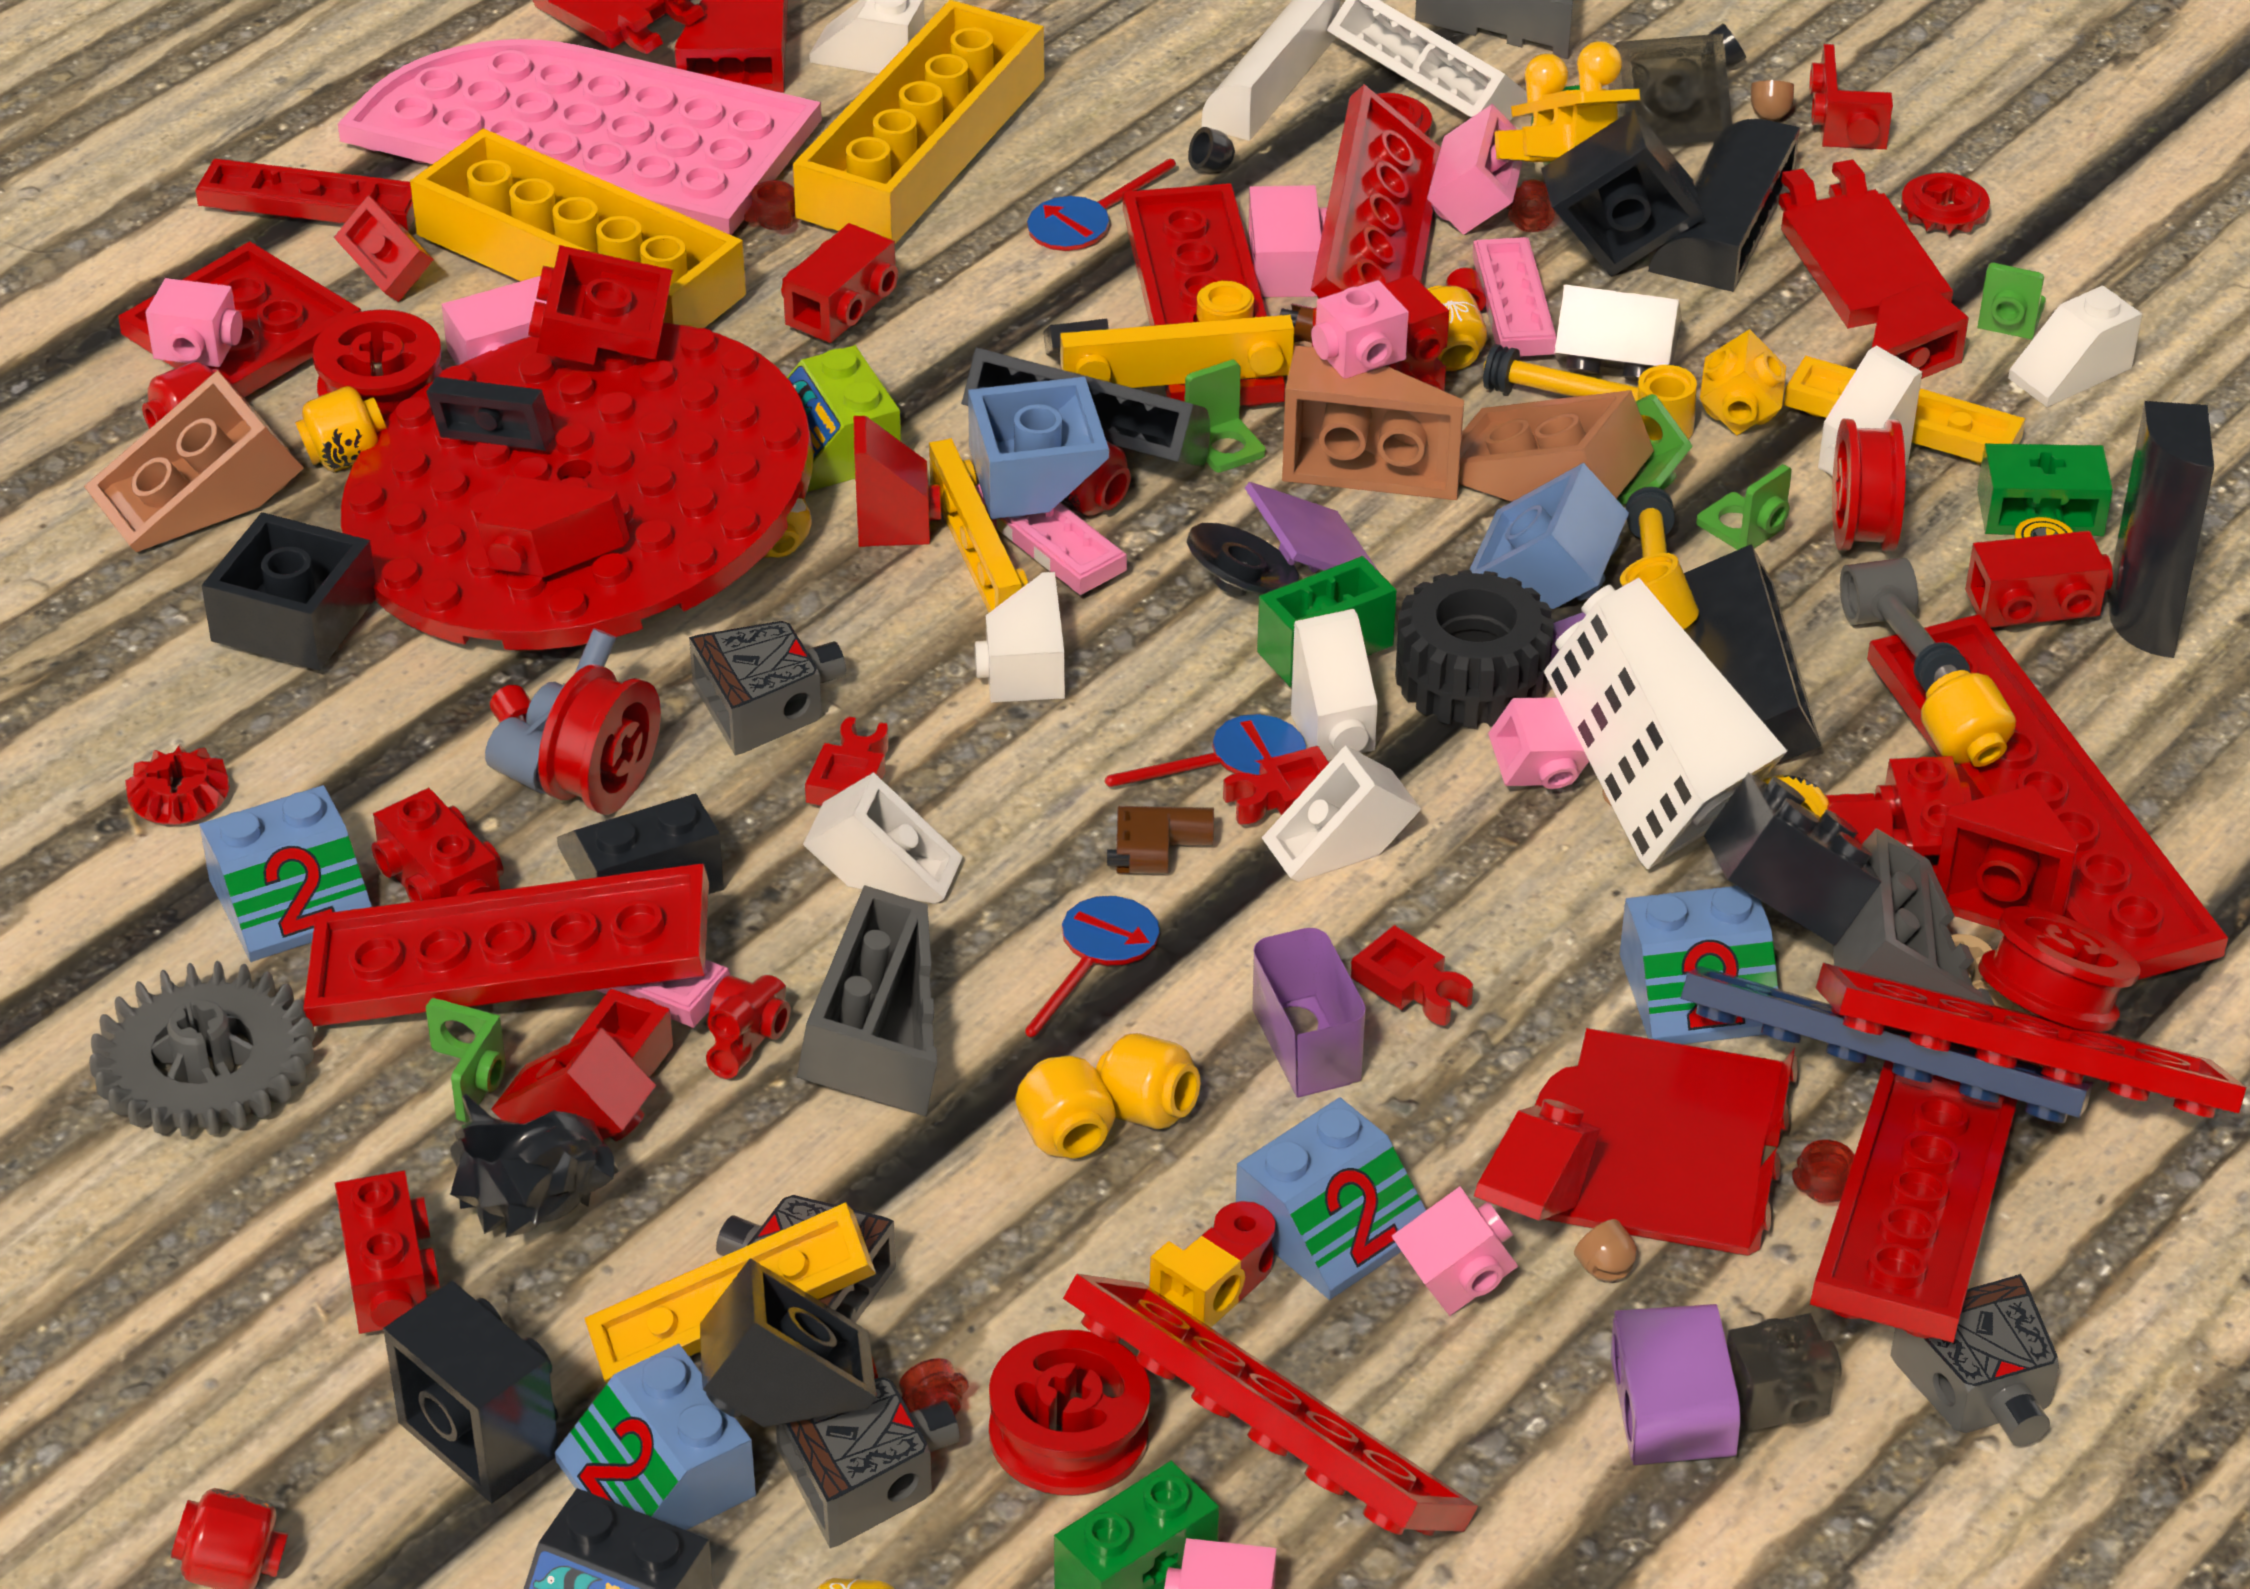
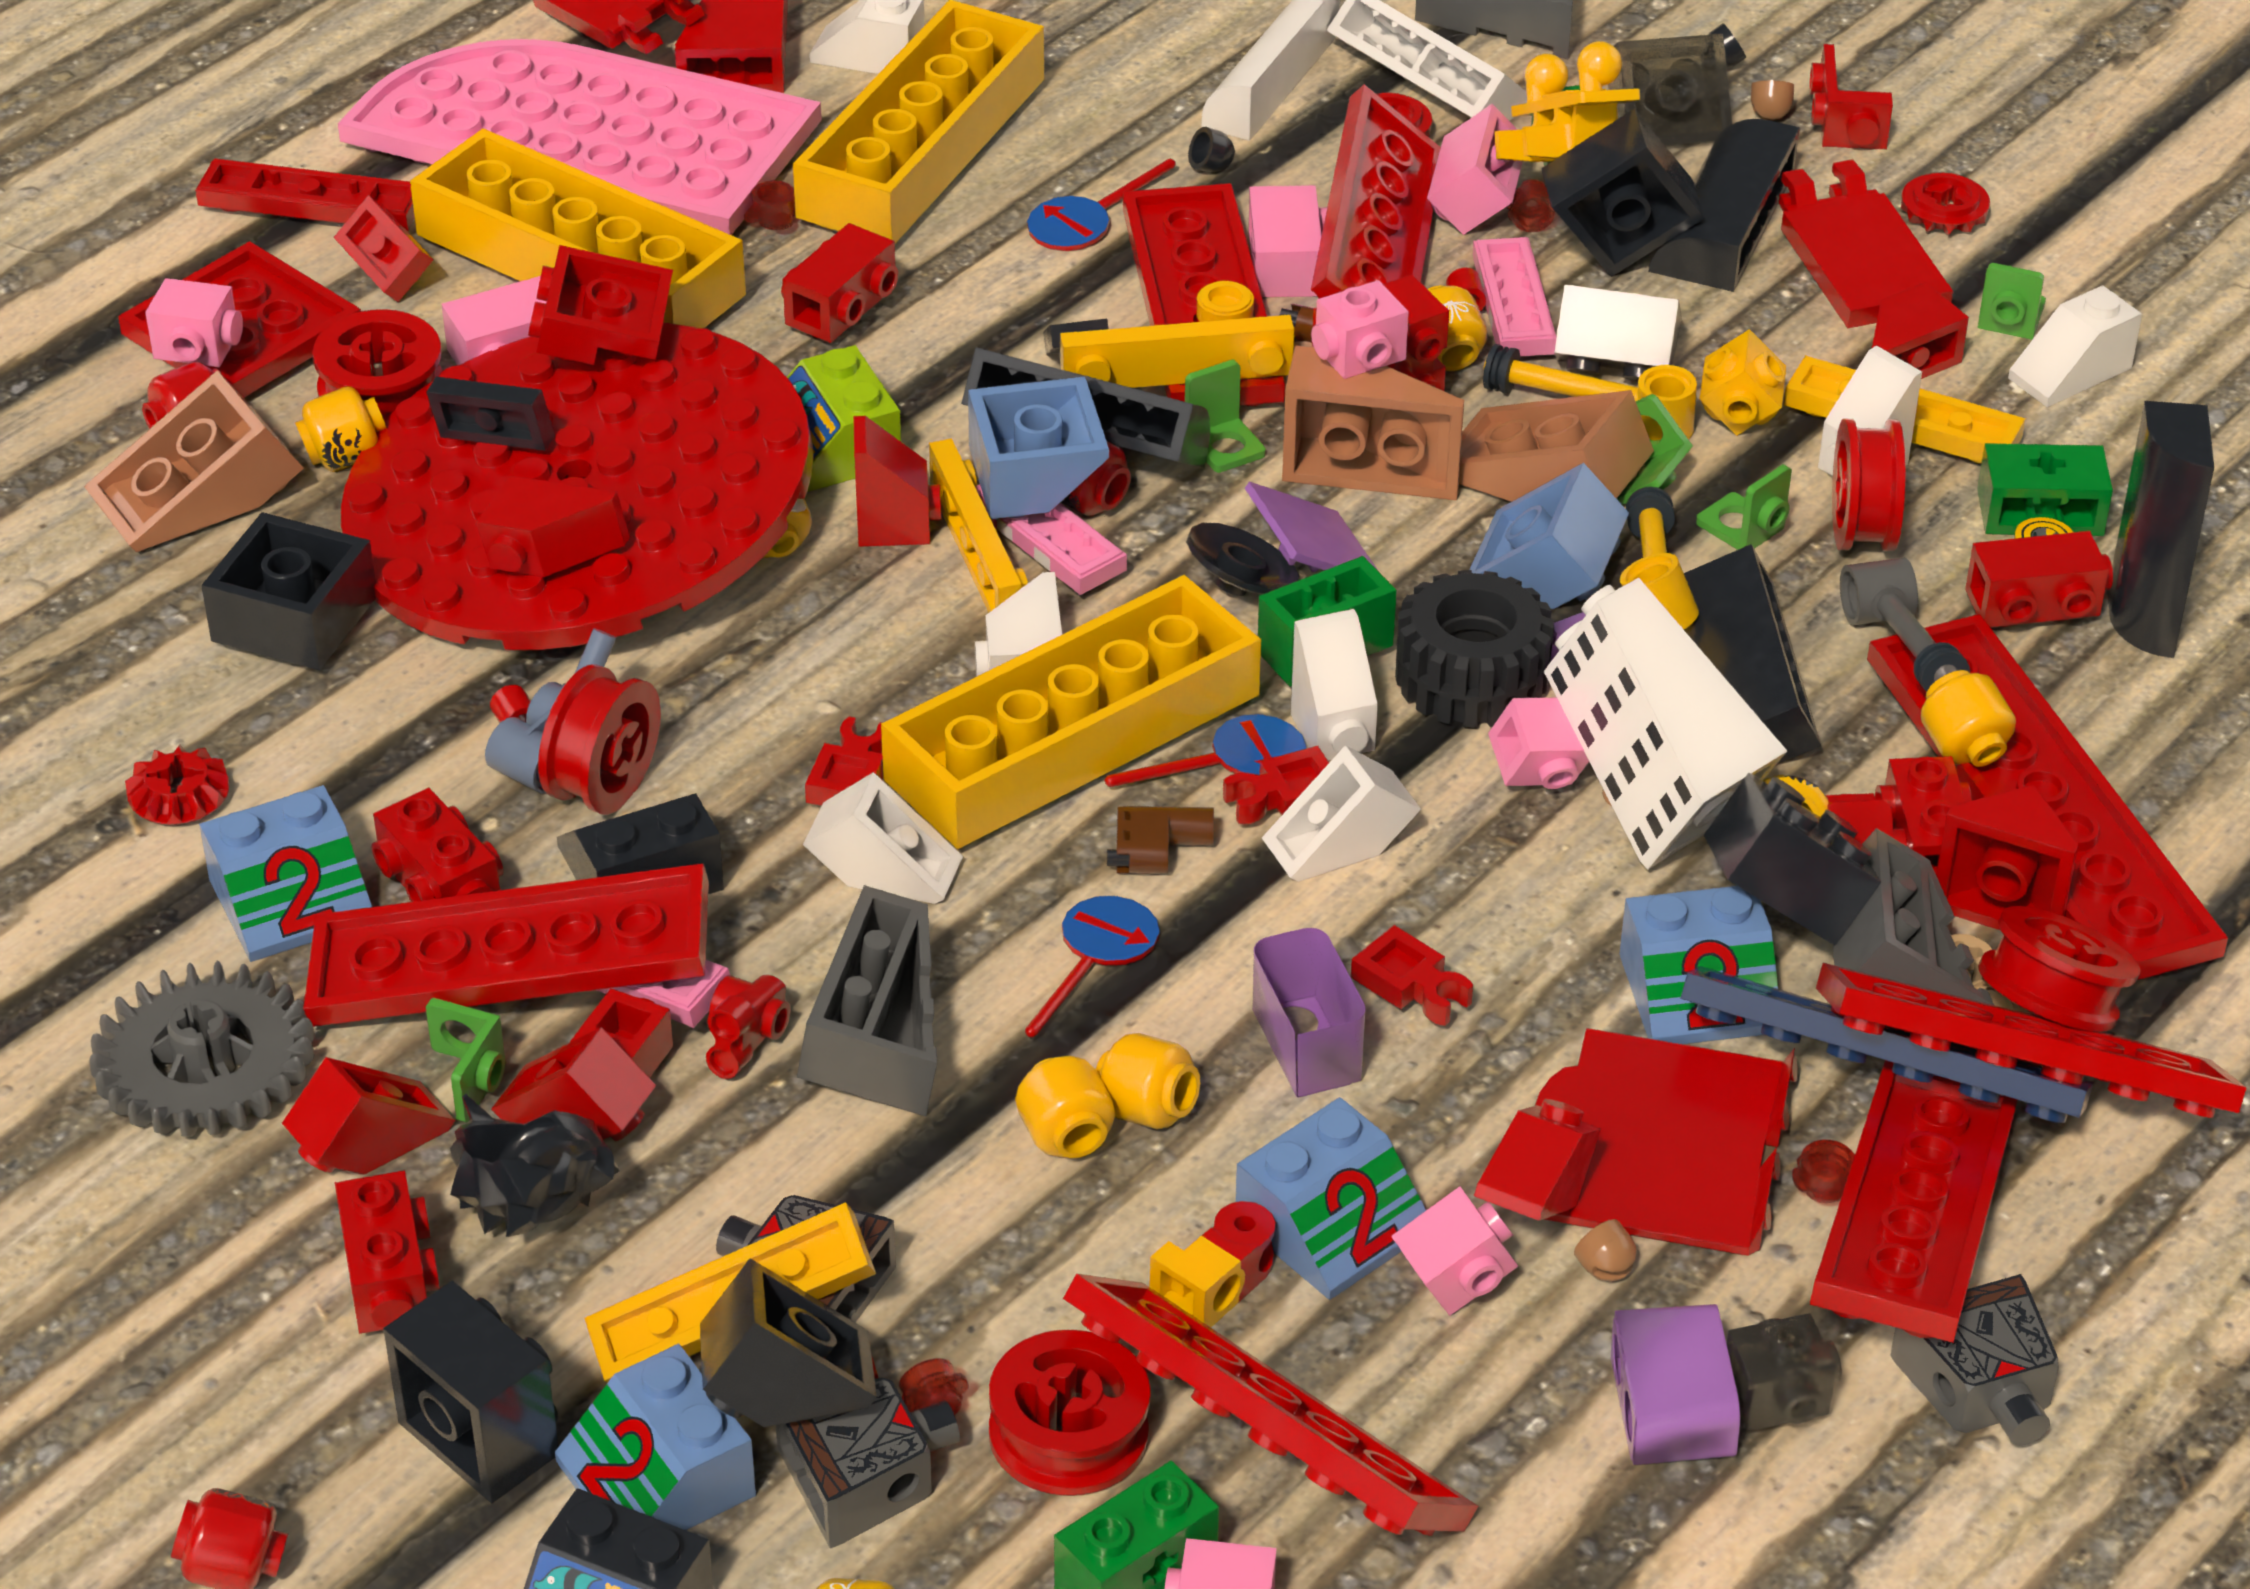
dark grey torso [689,621,846,756] -> none
none -> red slope [282,1057,455,1175]
none -> yellow brick [881,575,1261,850]

